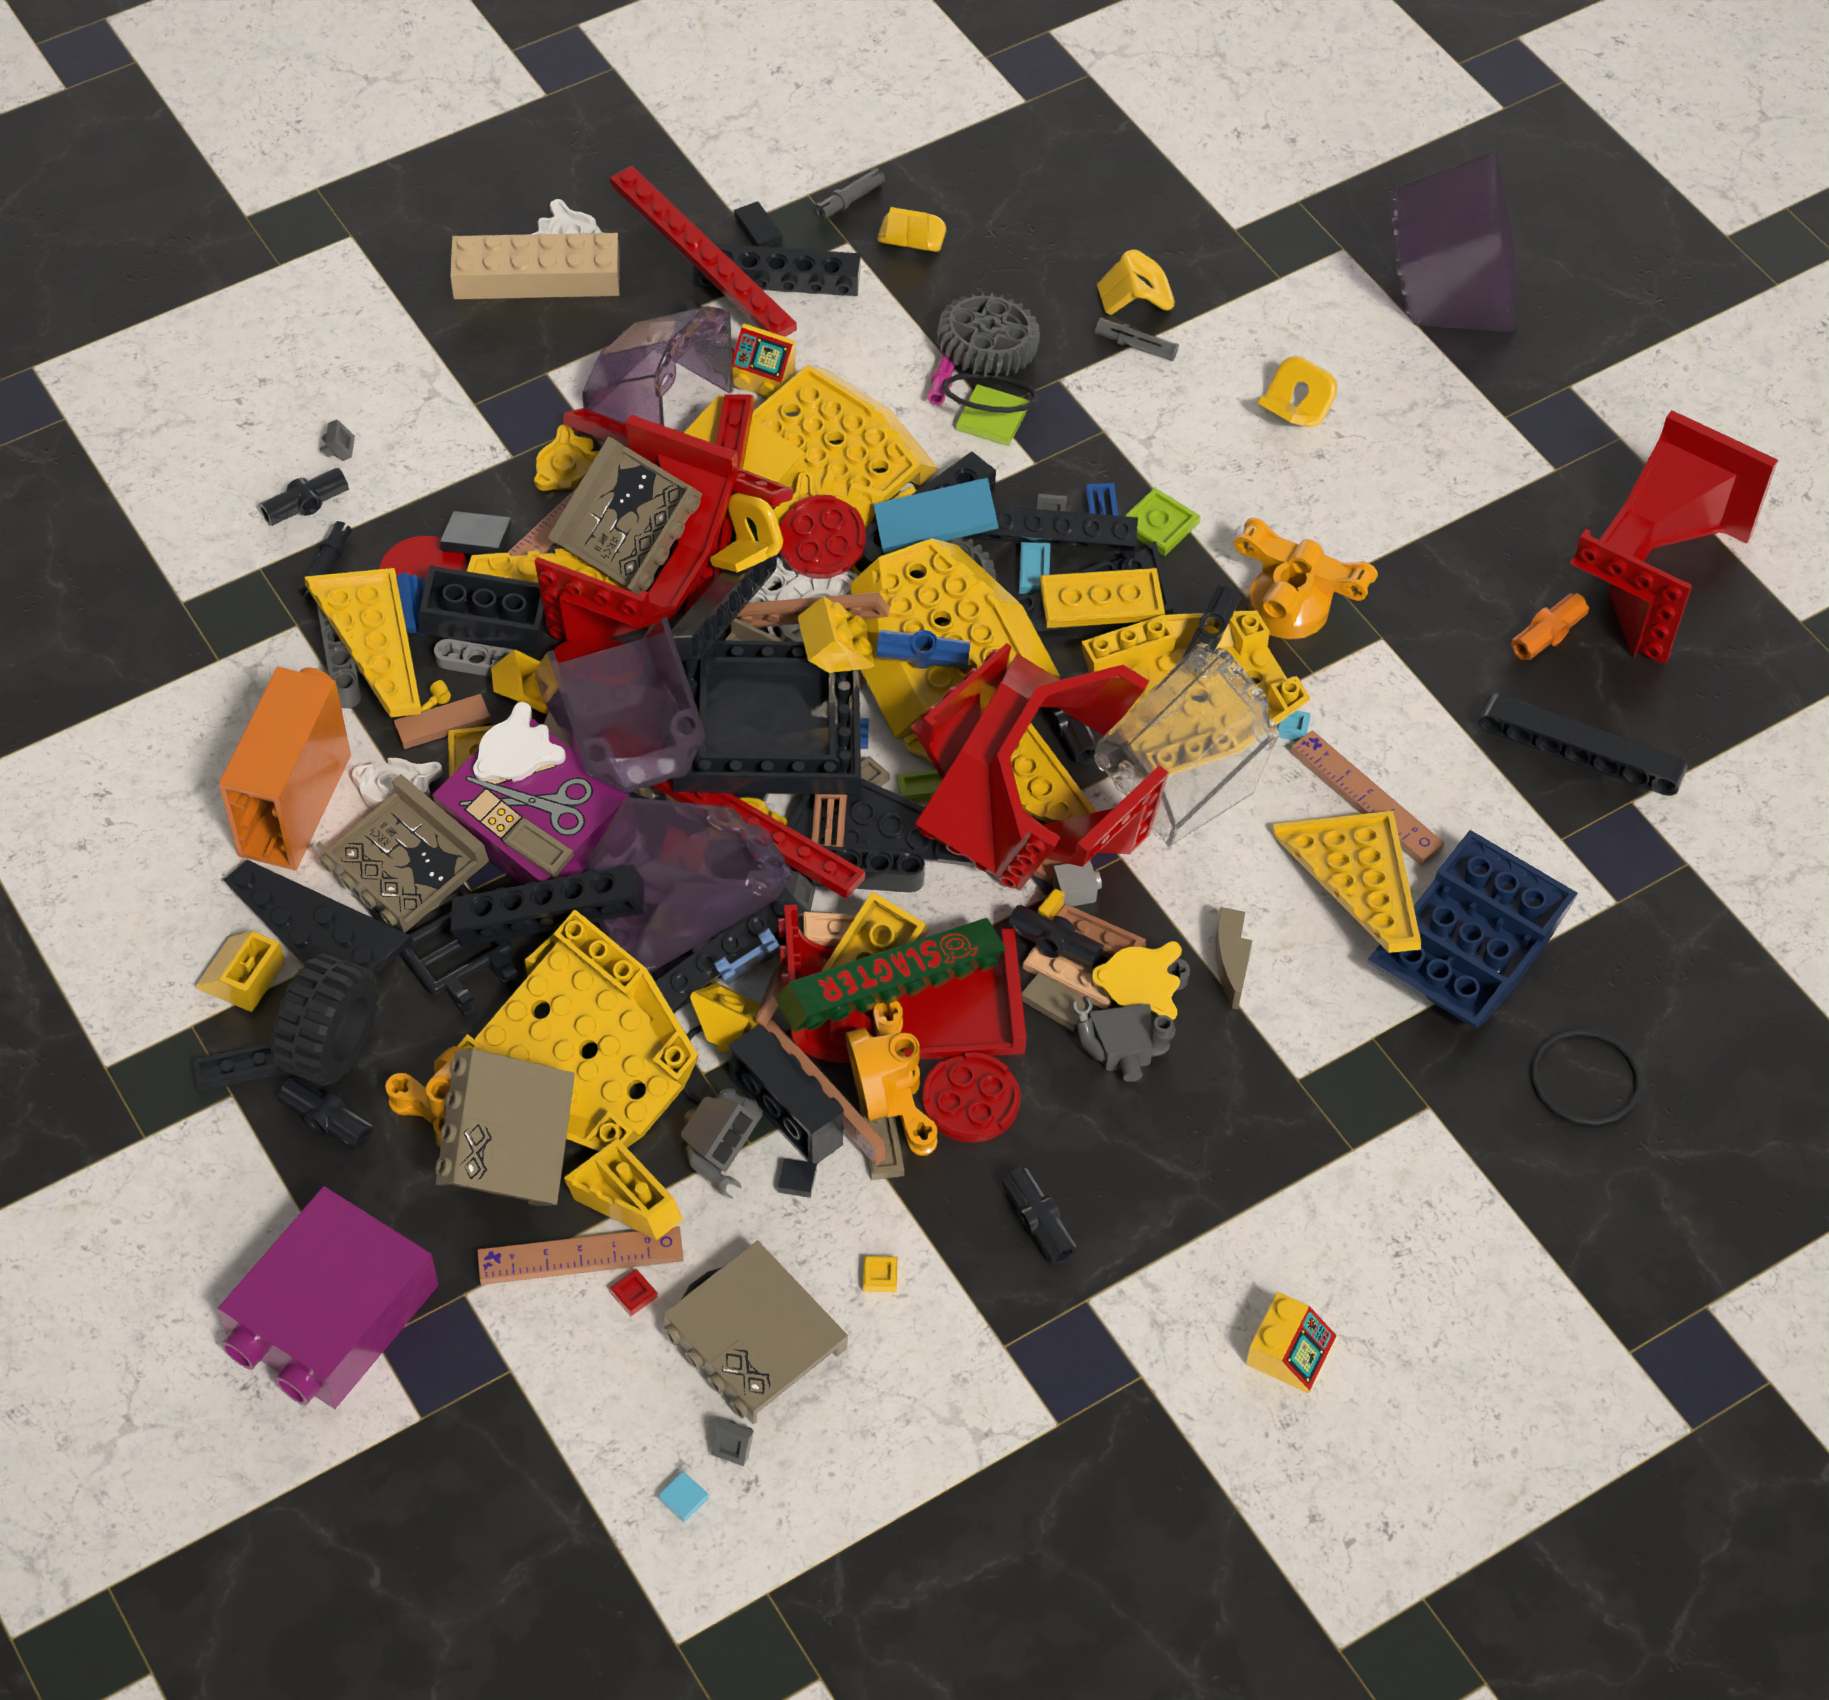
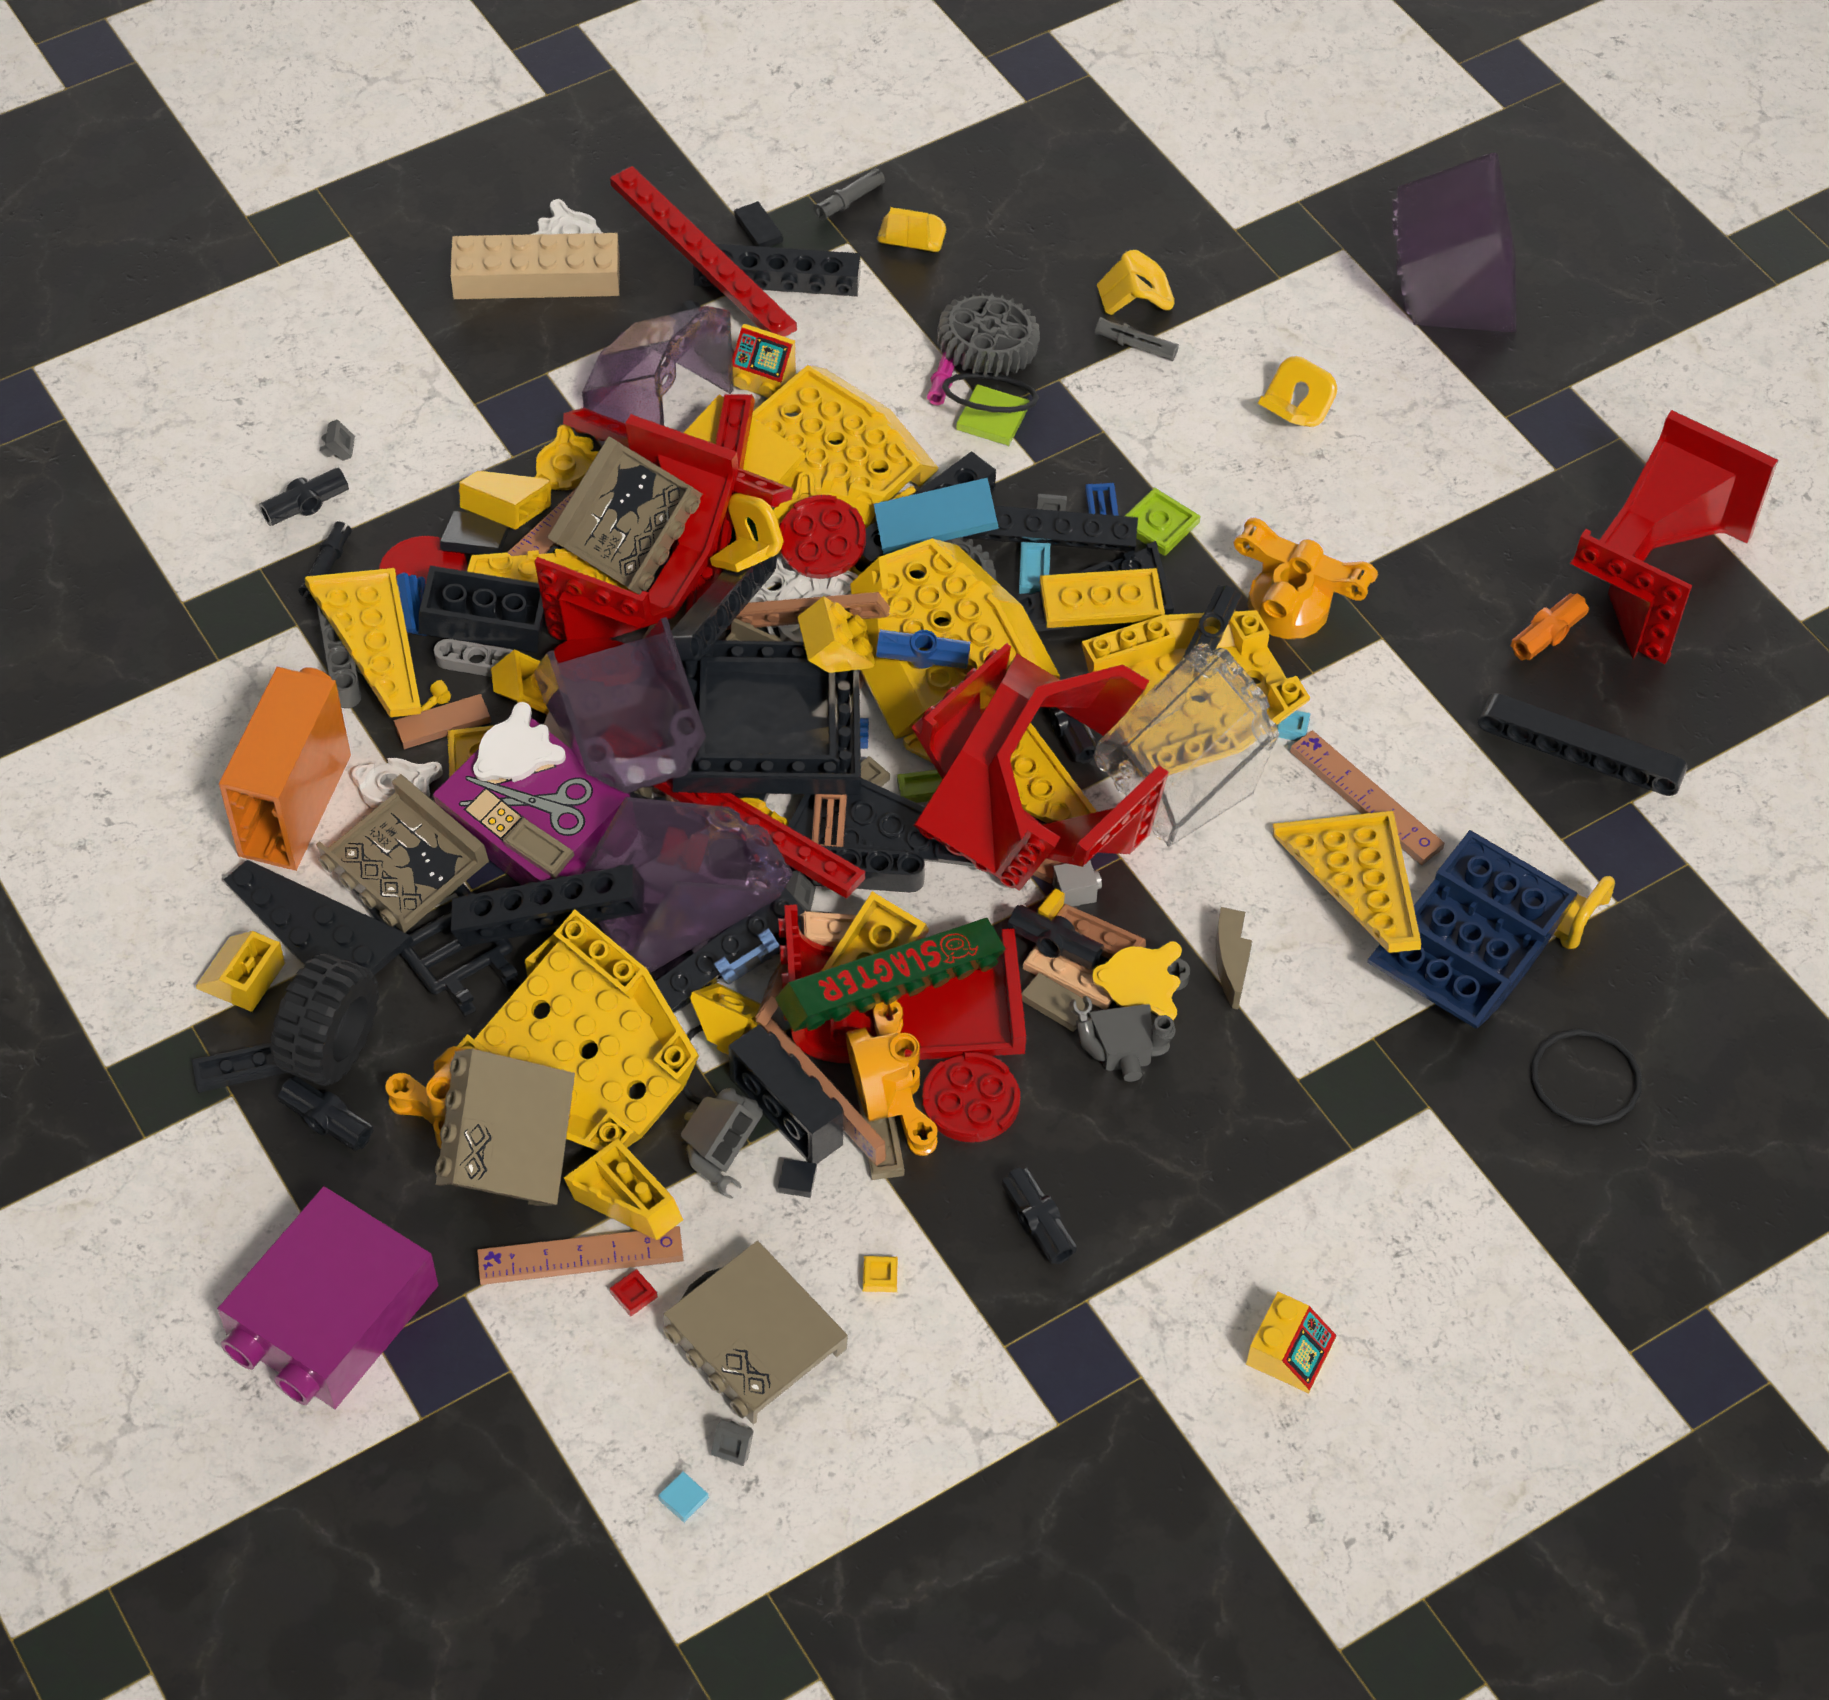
none -> yellow slope [459,470,551,530]
none -> yellow piece [1553,876,1615,949]

